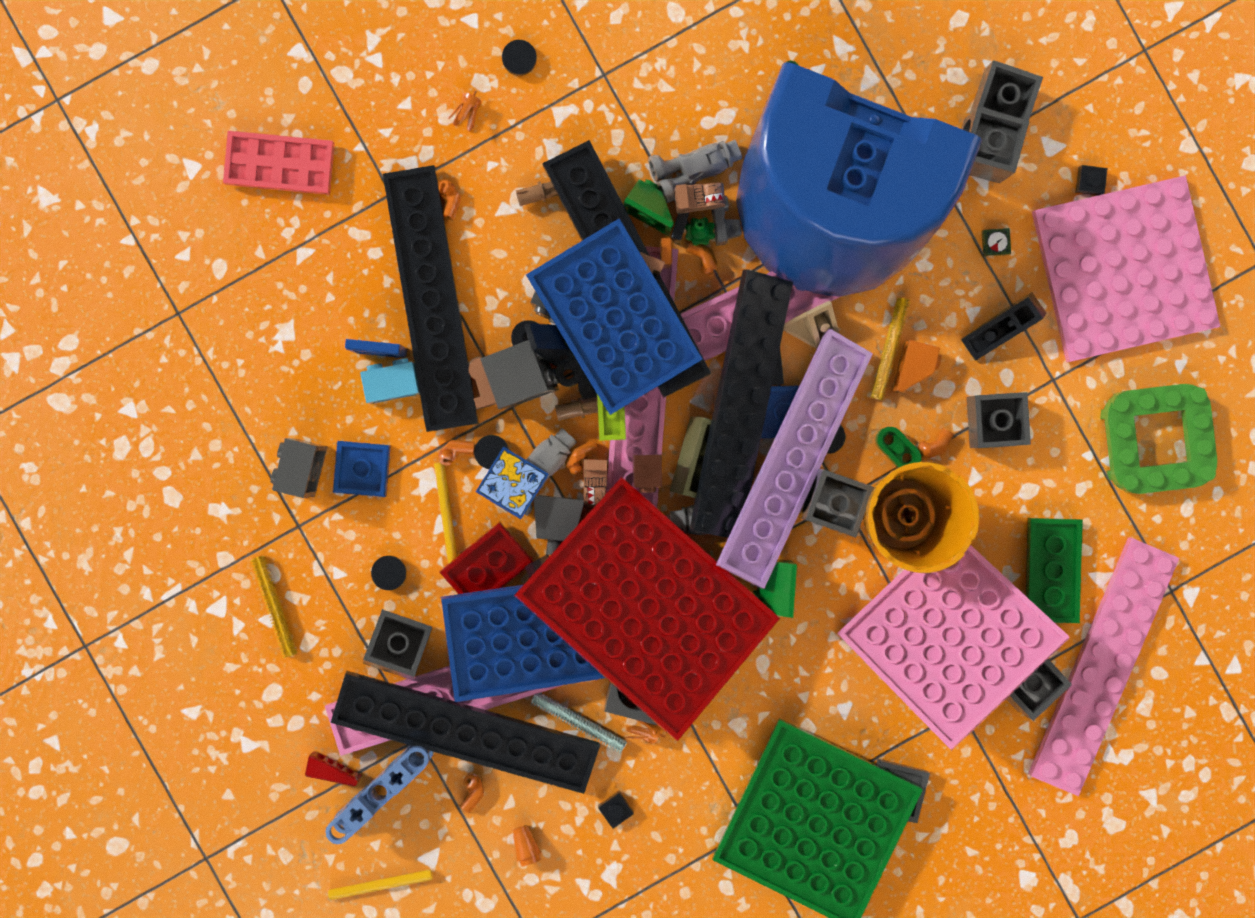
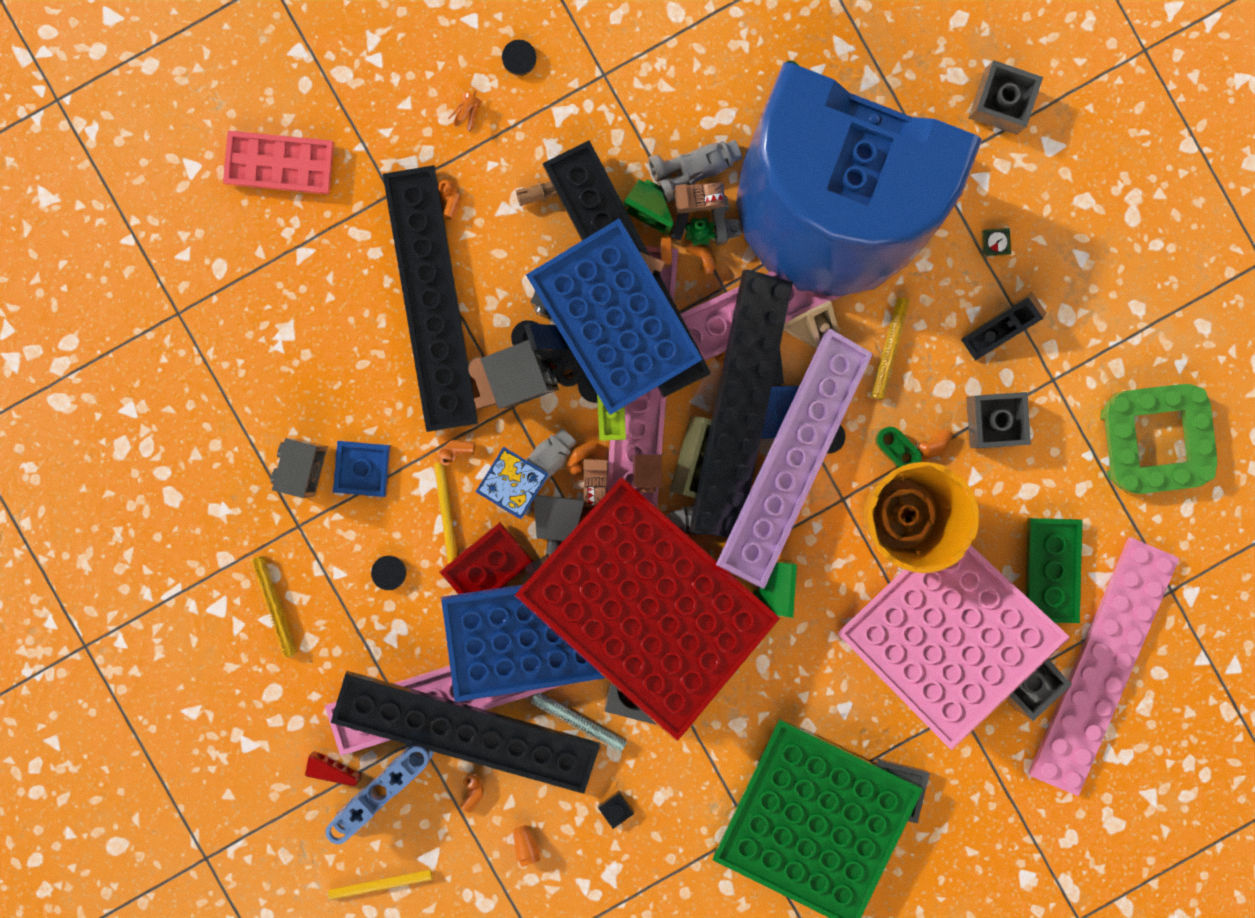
blue tile [345,339,407,358] -> none
medium azure brick [360,358,420,404] -> none
dark grey brick [363,609,432,681] -> none
black piece [474,435,509,469] -> none
medium nougat axle [555,397,598,421] -> none
orange piece [626,720,666,744] -> none
dark grey brick [798,469,874,538] -> none
orange slope [892,340,942,393] -> none
dark grey brick [961,107,1029,184] -> none
bright pink plate [1032,175,1220,362] -> none
black plate [1075,165,1108,196] -> none

